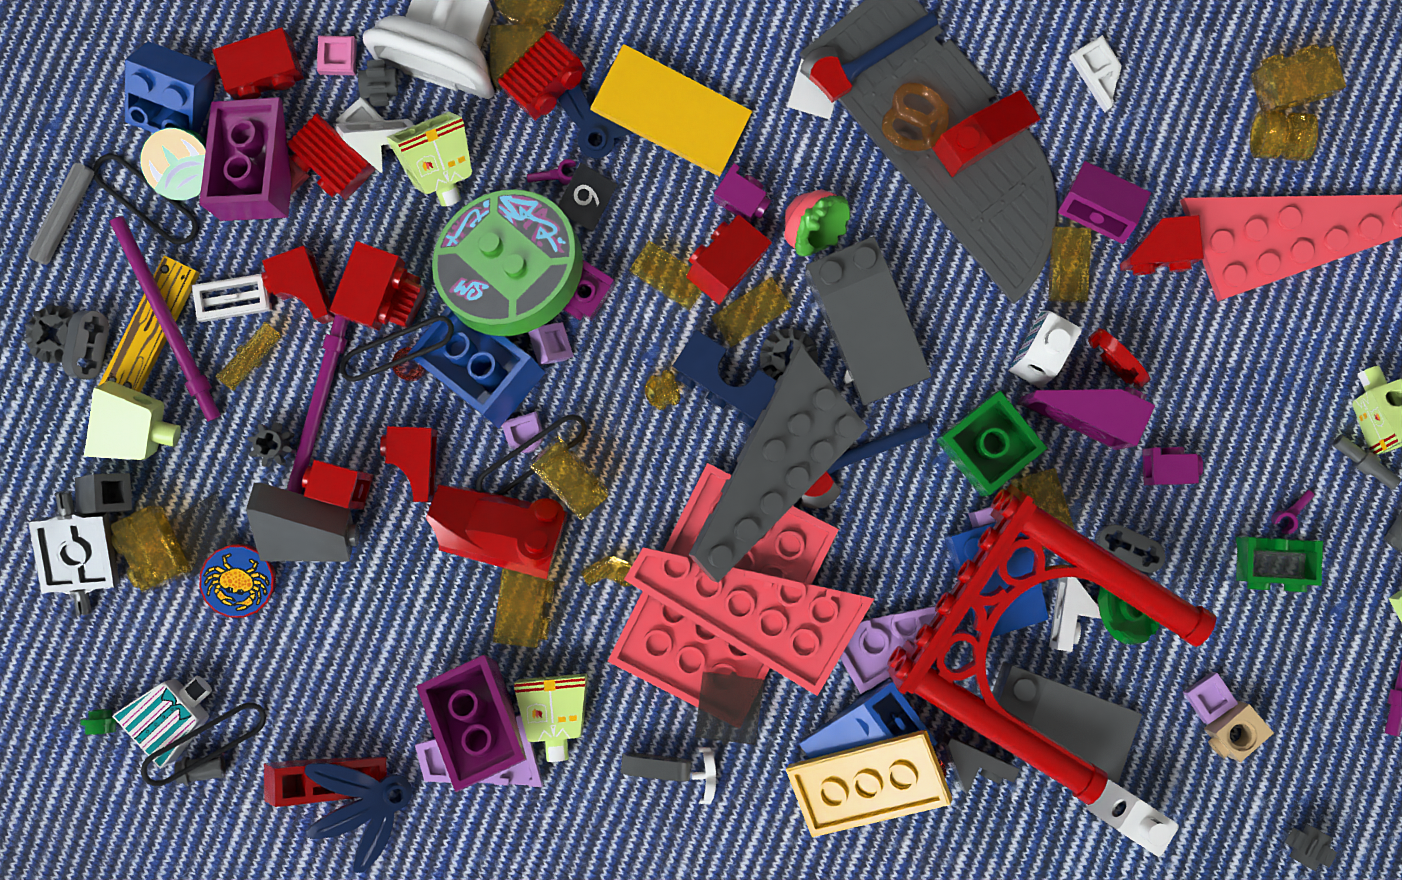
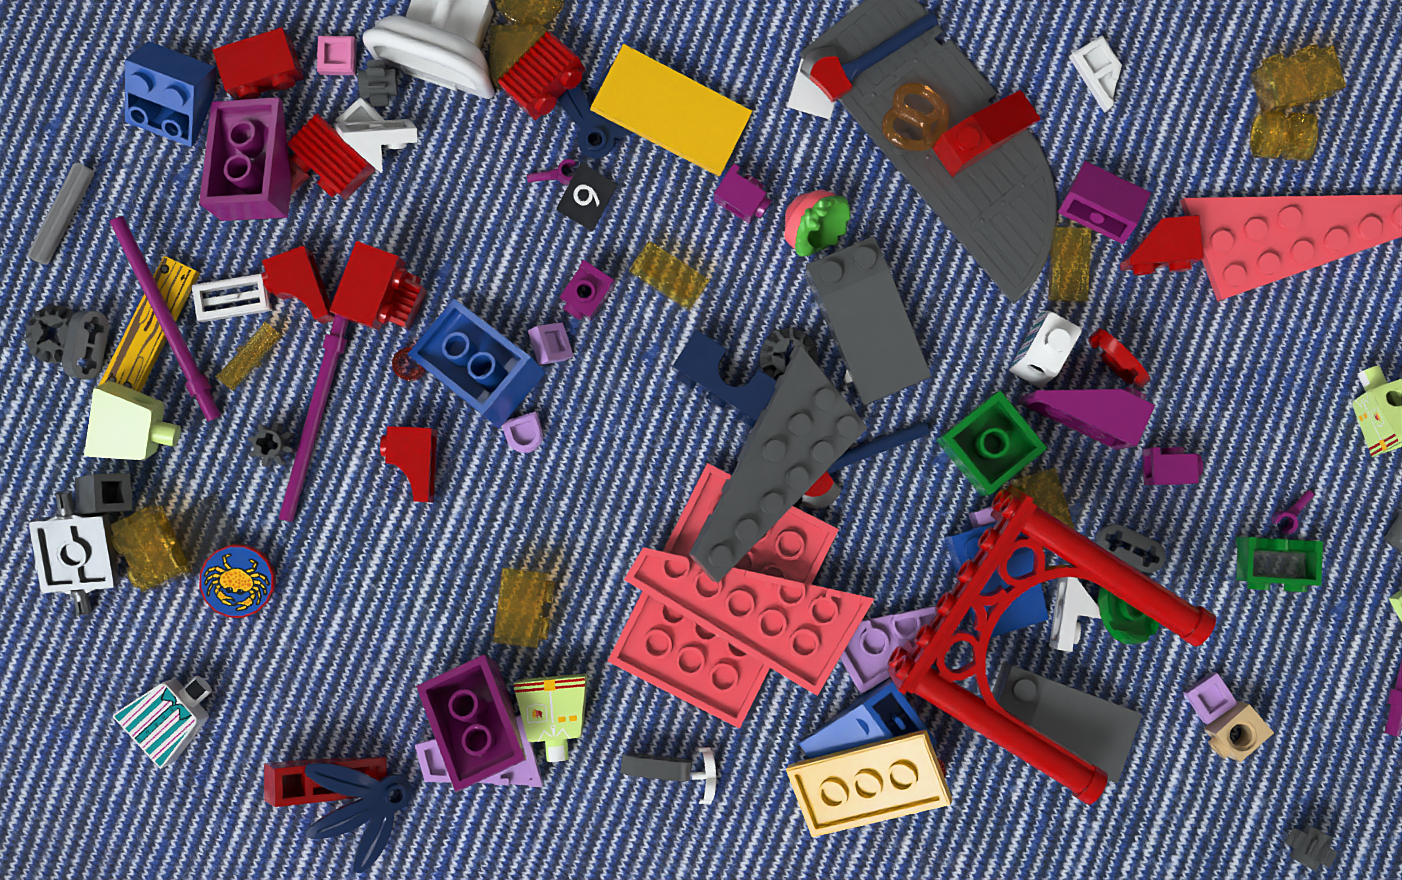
green plate [80,709,118,735] -> none
black piece [93,154,198,245] -> none
tile [140,126,206,200] -> none
black piece [141,702,266,786] -> none
dark grey pin [175,754,226,787] -> none
dark grey slope [246,483,360,562] -> none
red brick [302,460,374,510] -> none
black piece [340,315,454,382] -> none
yellowish green torso [387,111,472,206] -> none
red slope [426,484,568,579] -> none
brick [432,189,583,336] -> none
black piece [476,414,587,495] -> none
clear yellow brick [530,435,609,520] -> none
clear yellow arm [580,556,632,587] -> none
clear yellow plate [645,370,681,410] -> none
red brick [686,214,772,305] -> none
clear smoke piece [694,671,764,745] -> none
clear yellow plate [711,277,792,348] -> none
dark grey slope [942,733,1020,794] -> none
white torso [1086,779,1179,857] -> none
dark grey bar [1332,434,1401,490] -> none

